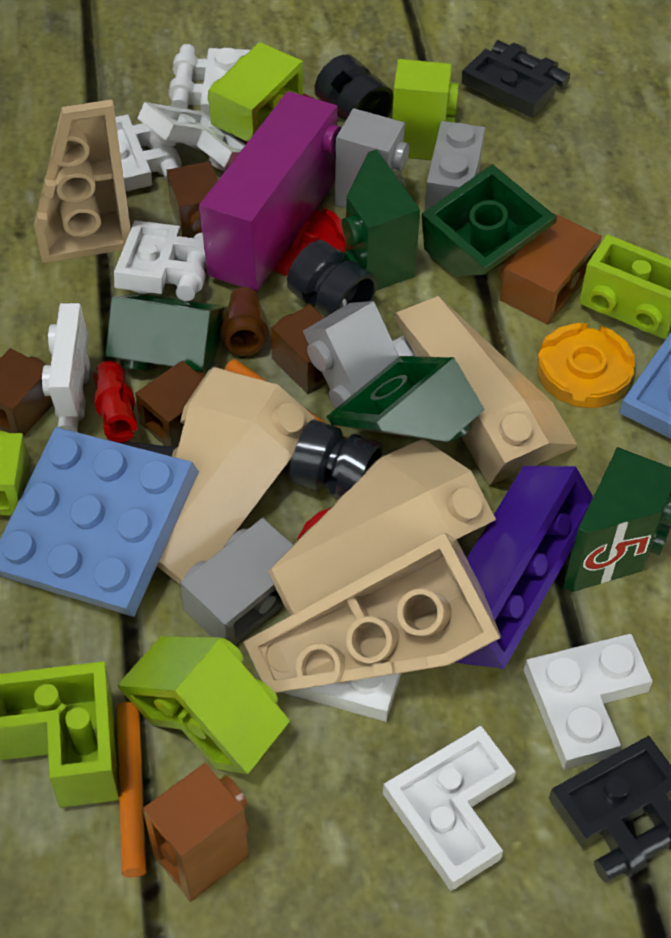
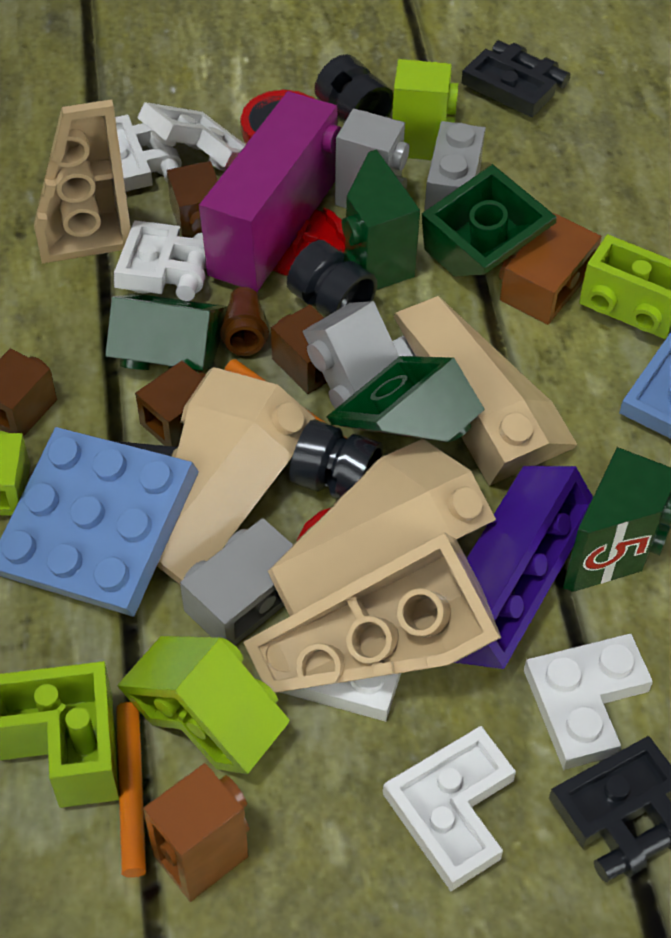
white plate [42,303,91,432] -> none
red pin [93,361,137,443] -> none
white plate [168,44,250,117] -> none
lime brick [207,42,303,142] -> none
light orange tile [537,323,635,408] -> none

